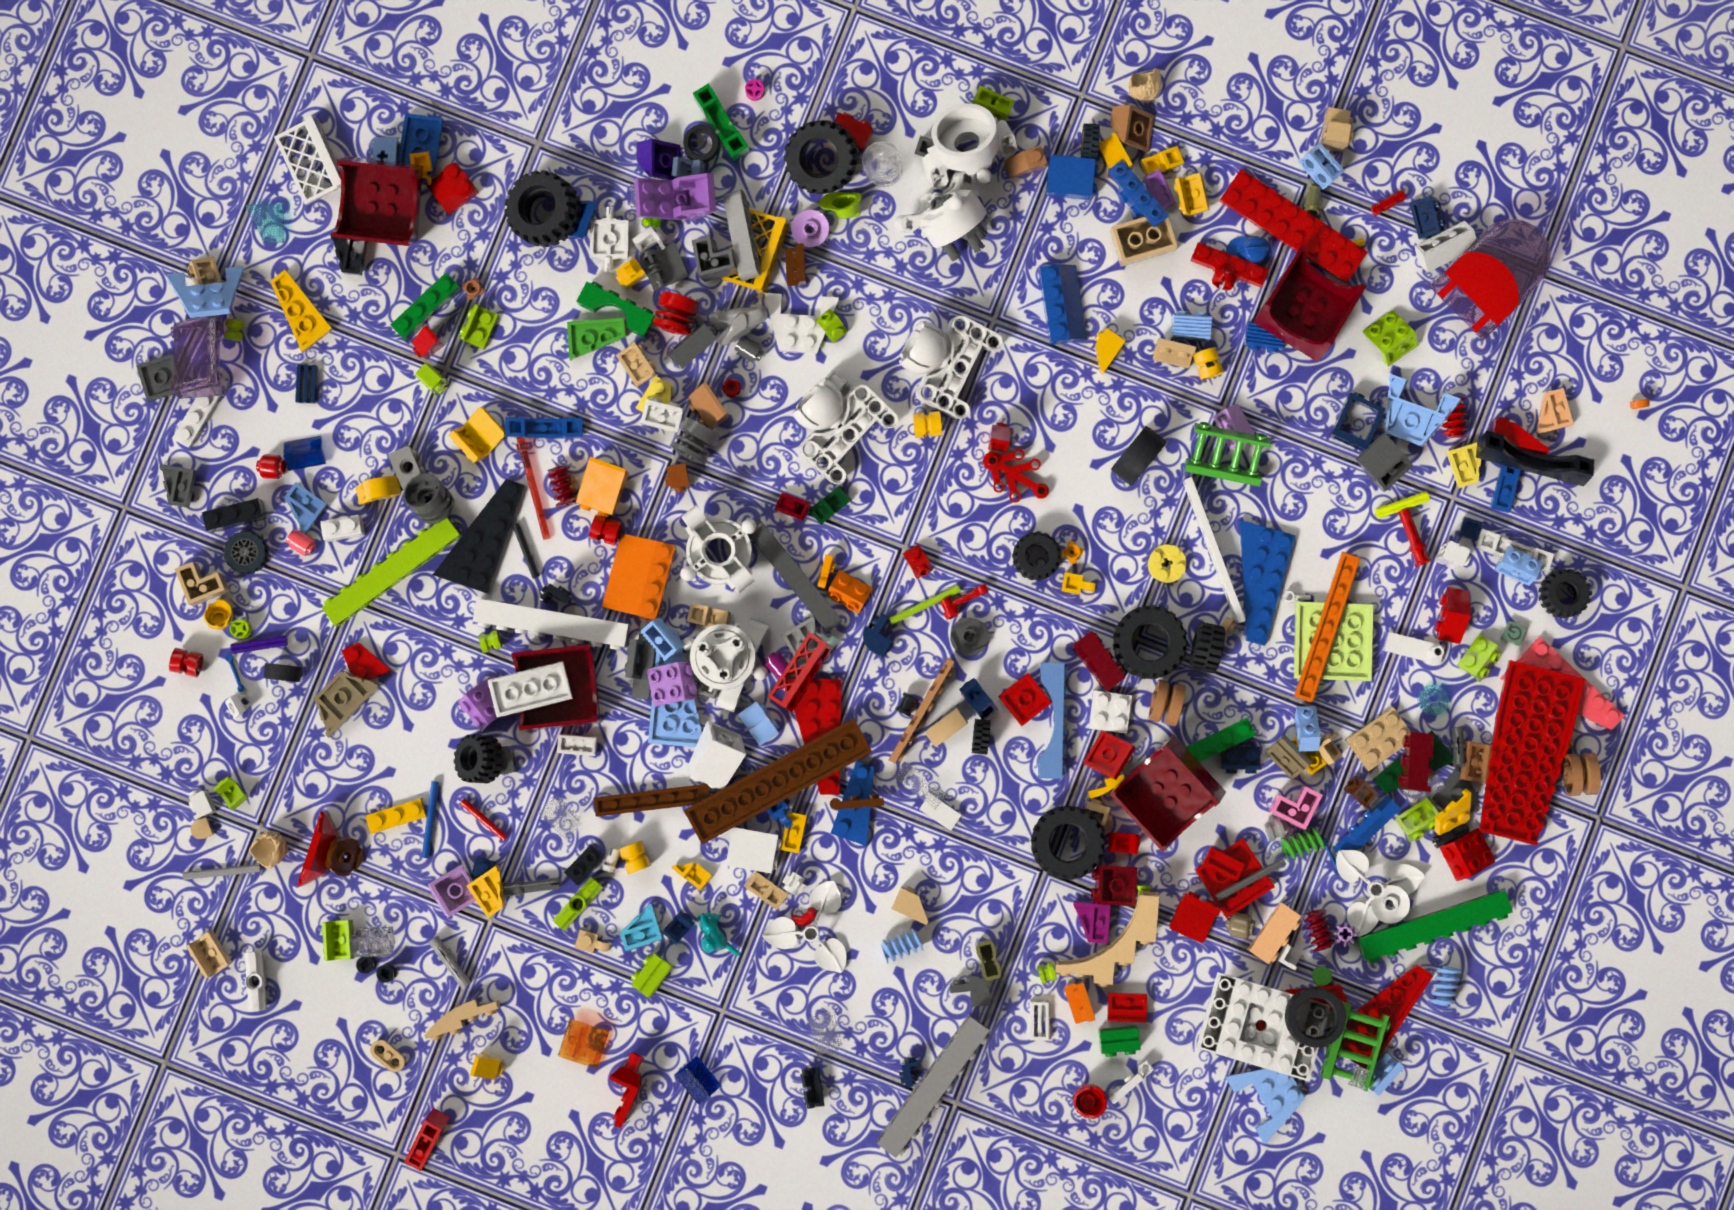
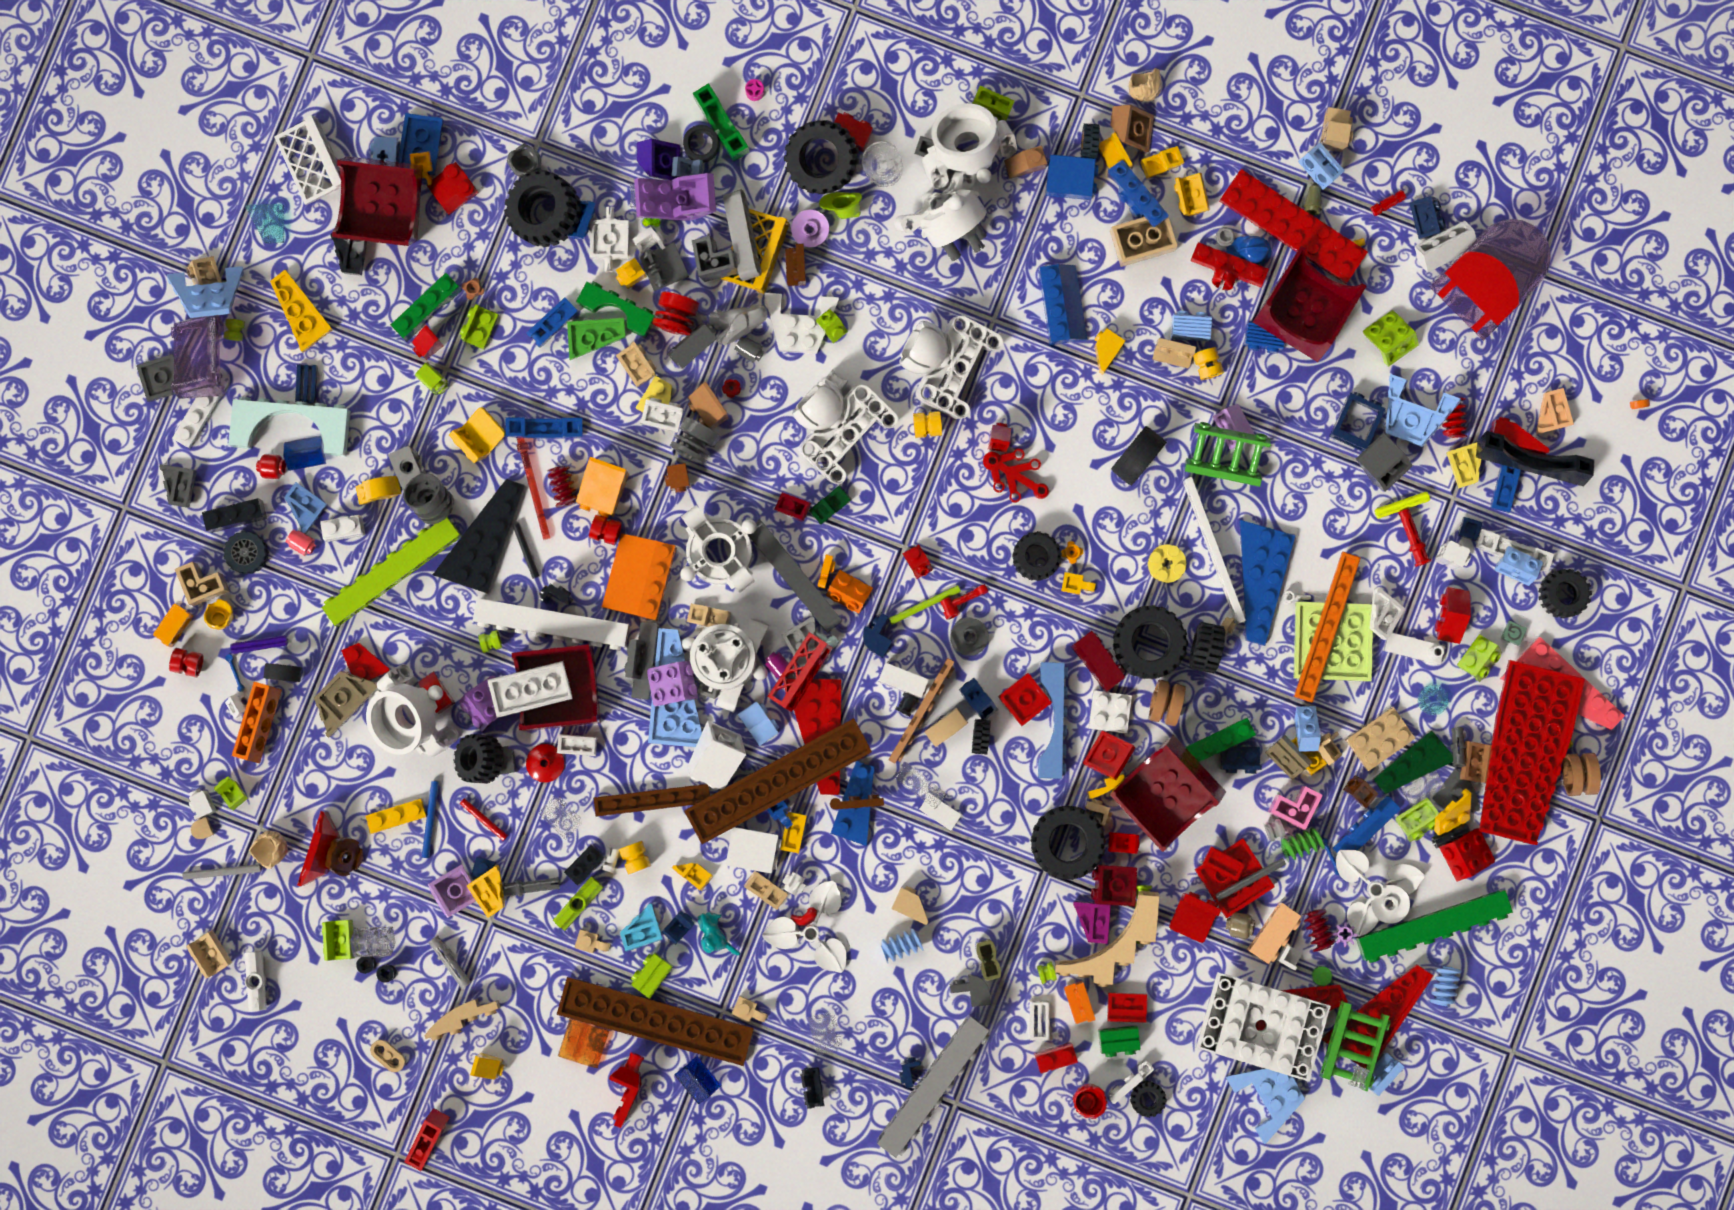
lime wheel [230,619,252,639] -> none
light blue brick [641,617,685,660] -> none
medium lavender plate [1142,169,1176,209] -> none
black tyre [1285,987,1346,1048] -> none
dark red wedge [1398,732,1434,792] -> none
none -> light orange panel [153,604,194,647]
none -> light aqua arch [228,397,351,457]
none -> orange brick [232,682,282,764]
none -> white piece [366,664,459,757]
none -> red slope [418,671,455,714]
none -> dark grey hair [507,143,541,178]
none -> blue plate [526,297,578,348]
none -> red dish [526,744,564,783]
none -> reddish brown plate [556,977,754,1066]
none -> tan plate [732,996,767,1022]
none -> white brick [878,663,931,699]
none -> red brick [1034,1042,1078,1074]
none -> black tyre [1130,1081,1167,1118]
none -> light grey plate [1215,227,1235,247]
none -> white wing [1370,587,1406,640]

